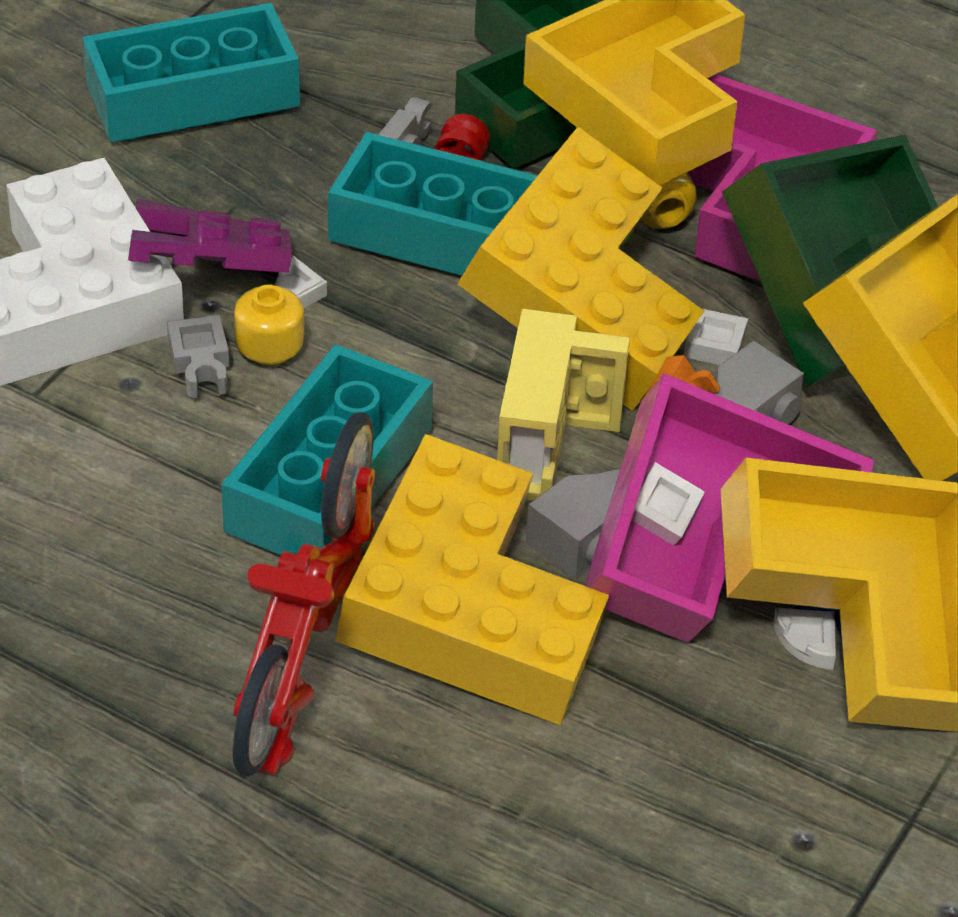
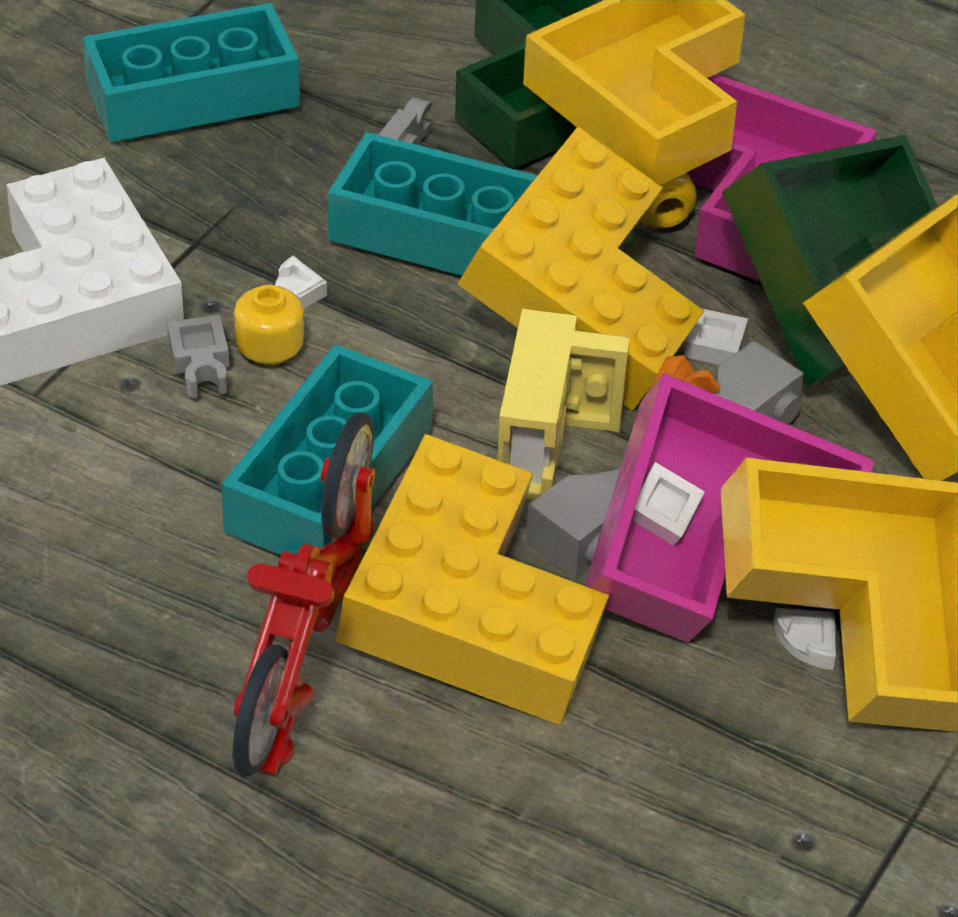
magenta wing [128,198,292,273] -> none
red wheel [434,114,490,161] -> none

